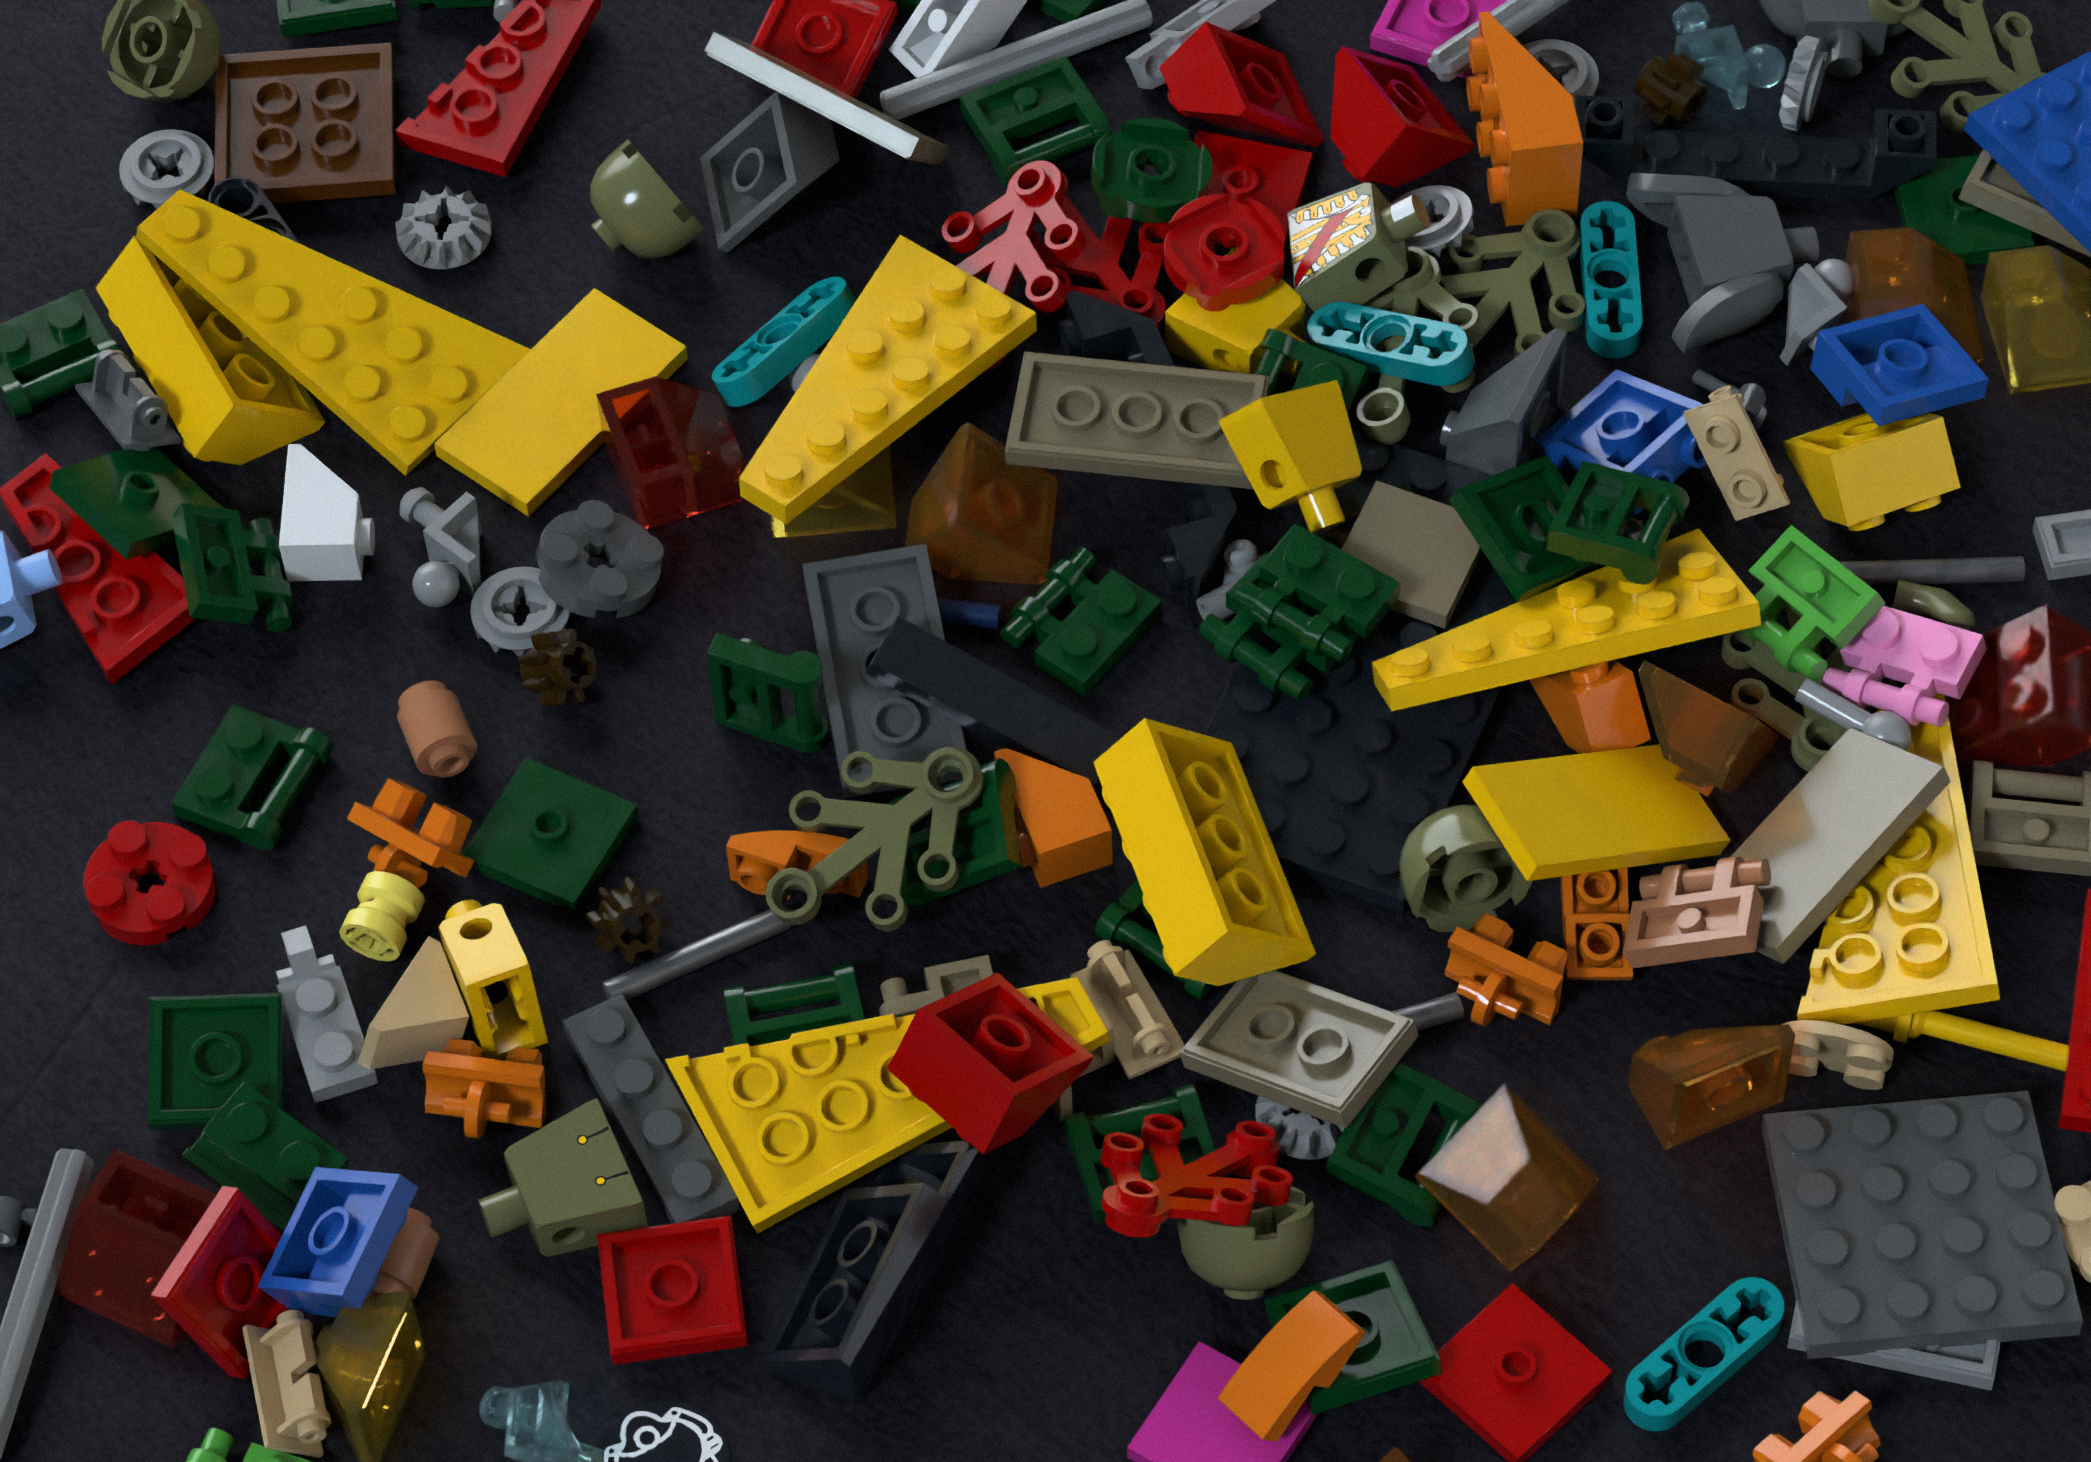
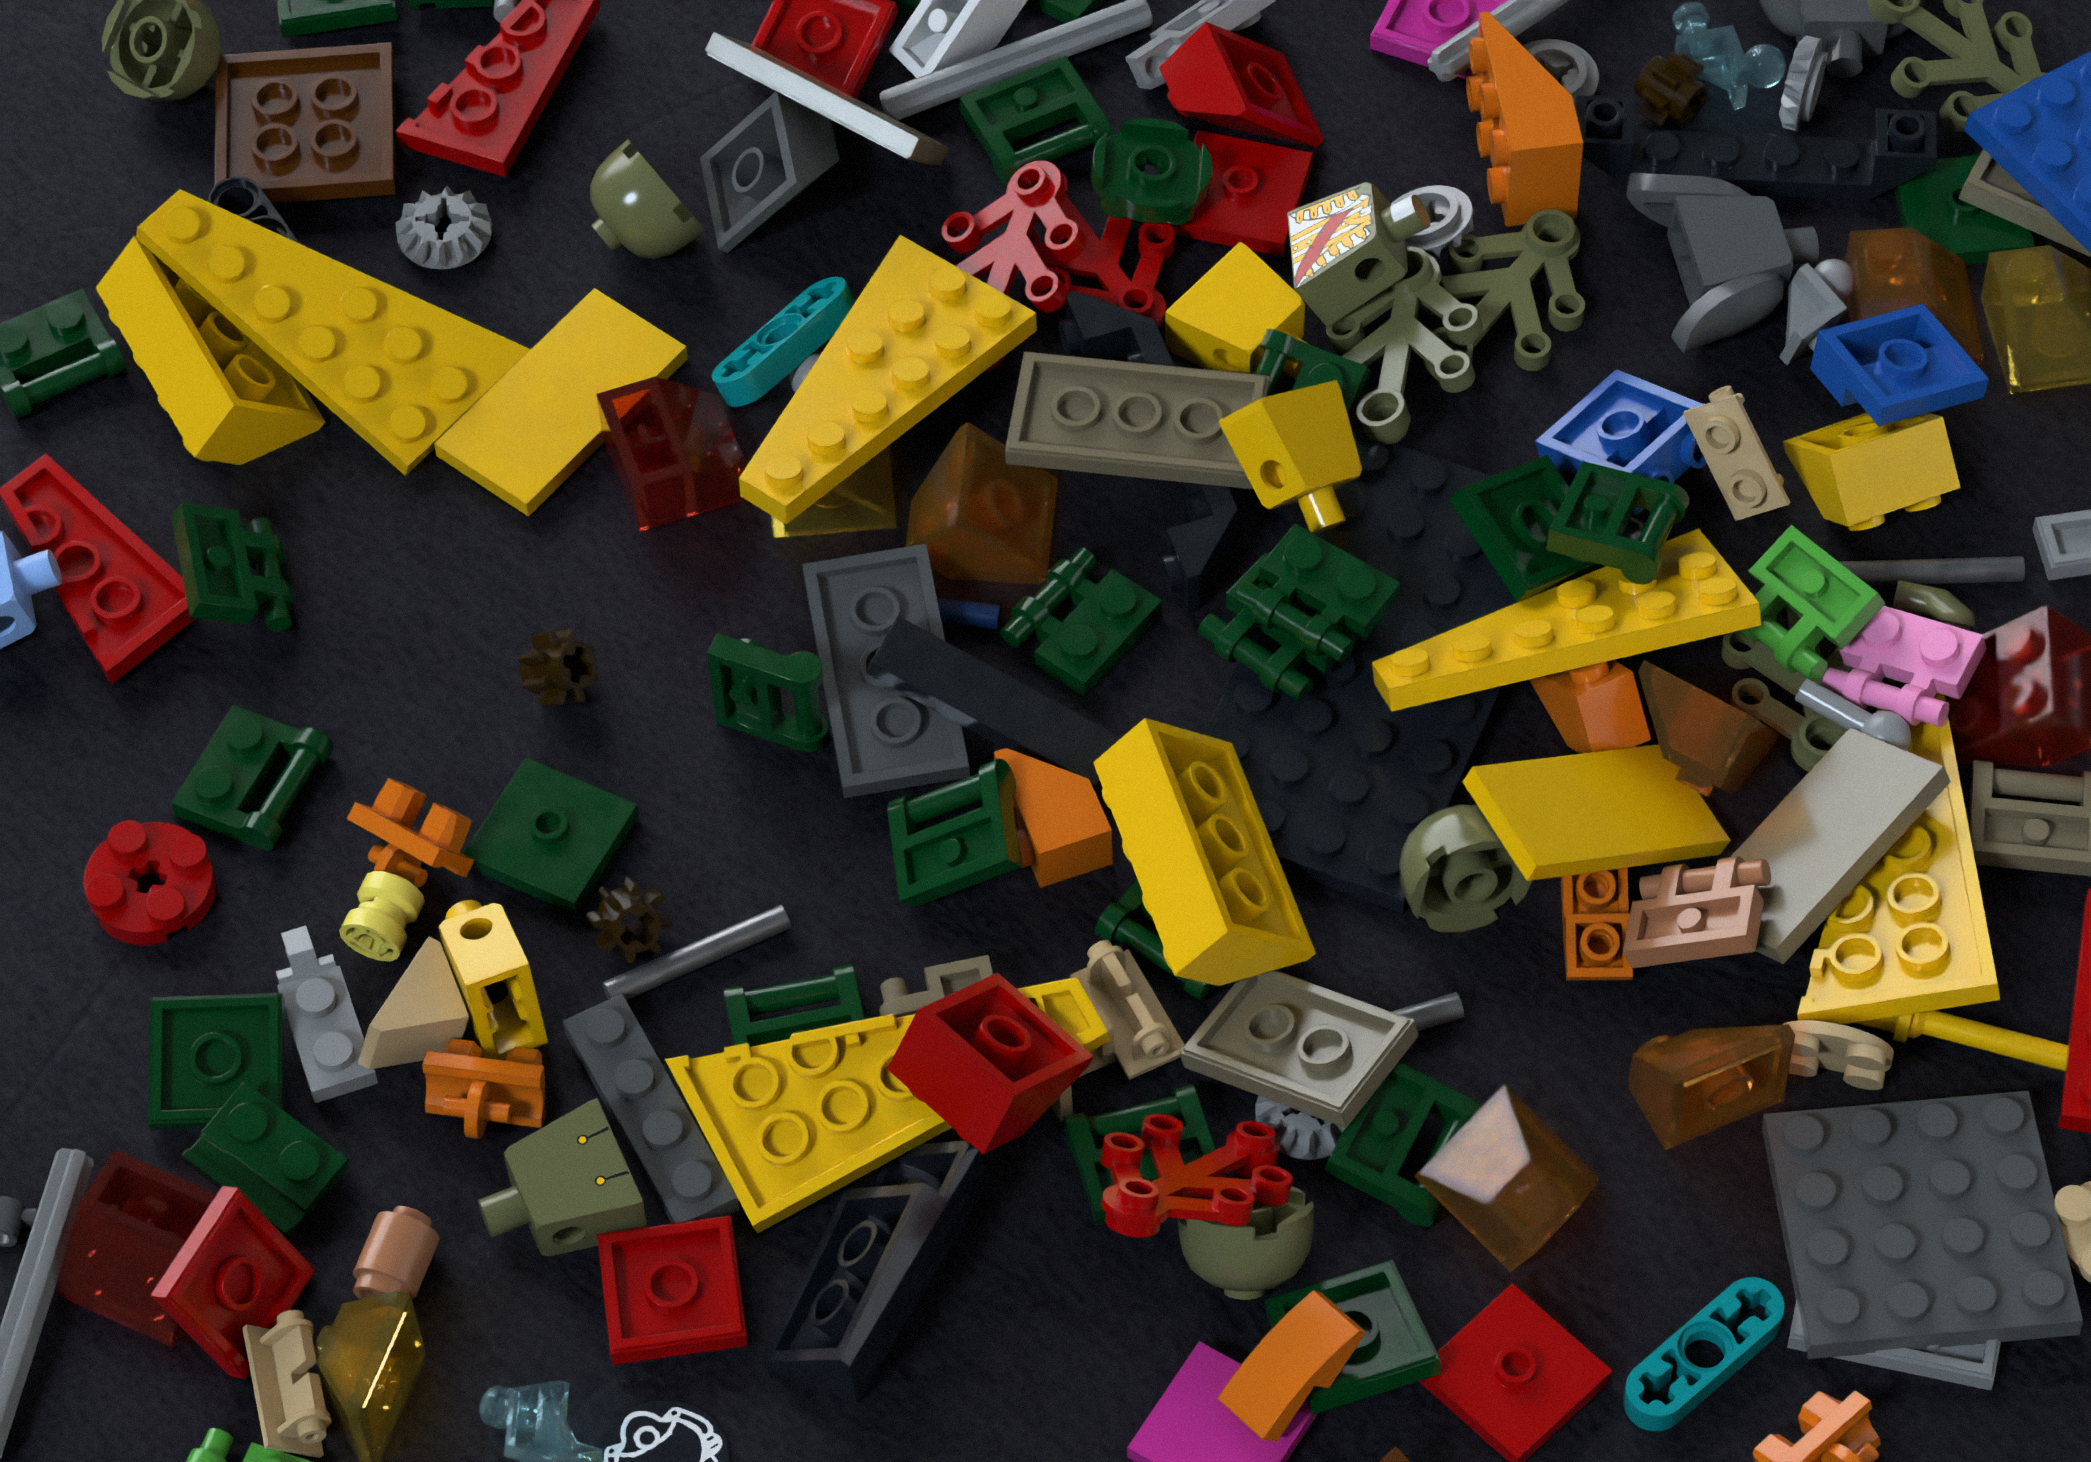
dark green plate [49,448,222,560] -> none
dark grey hinge [75,349,182,451] -> none
light grey gear [119,129,215,209] -> none
blue plate [257,1167,419,1317] -> none
white slope [279,444,375,581] -> none
nougat brick [397,680,477,778] -> none
light grey piece [400,487,482,607] -> none
light grey gear [470,567,572,657] -> none
dark grey plate [535,500,664,618] -> none
orange slope [726,830,869,899] -> none
olive plant [766,747,983,931] -> none
red plate [1164,194,1285,311] -> none
light grey arm [1197,539,1261,620] -> none
teal beam [1307,302,1475,386] -> none
red slope [1330,46,1475,188] -> none
dark tan tile [1342,481,1483,629] -> none
dark grey slope [1440,328,1567,476] -> none
orange hips [1445,913,1568,1026] -> none
teal beam [1579,201,1643,359] -> none
dark grey hand [1692,369,1768,431] -> none

